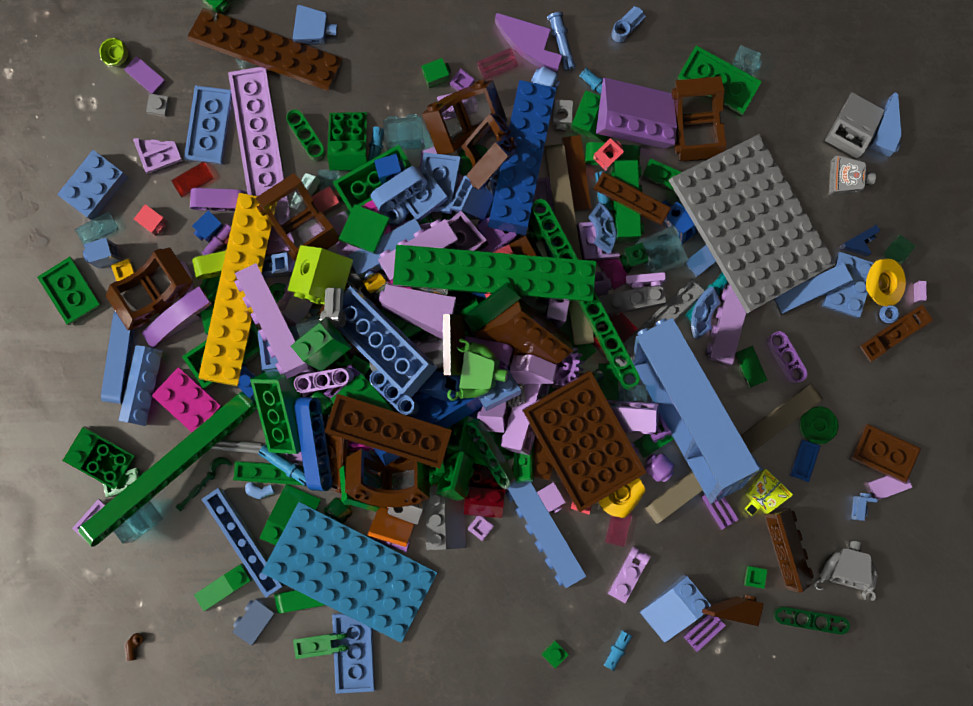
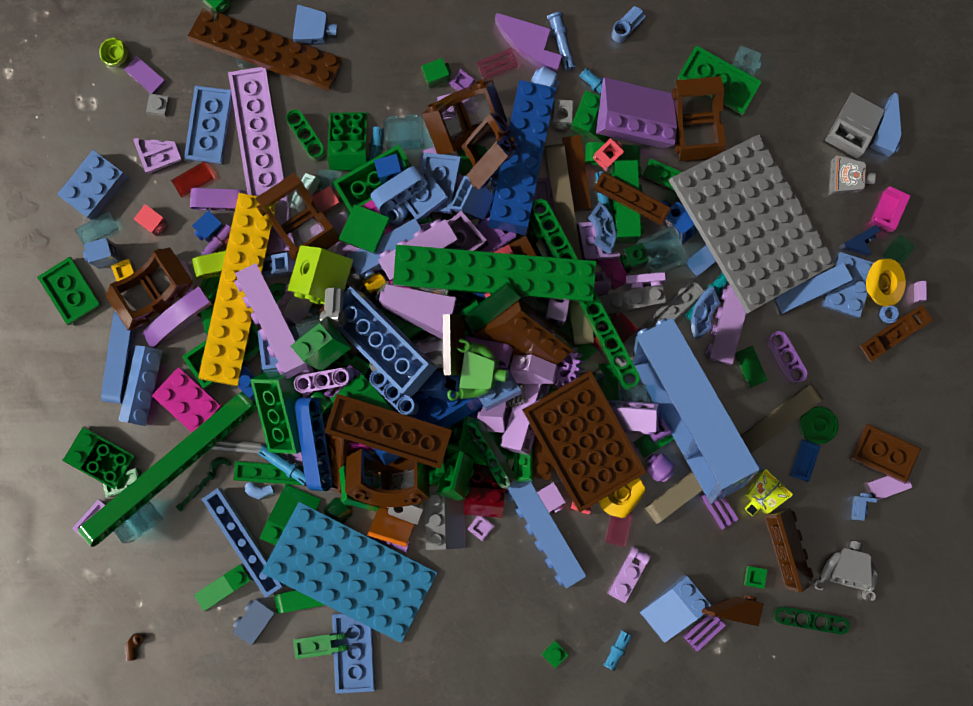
none -> dark pink panel [870,186,910,233]

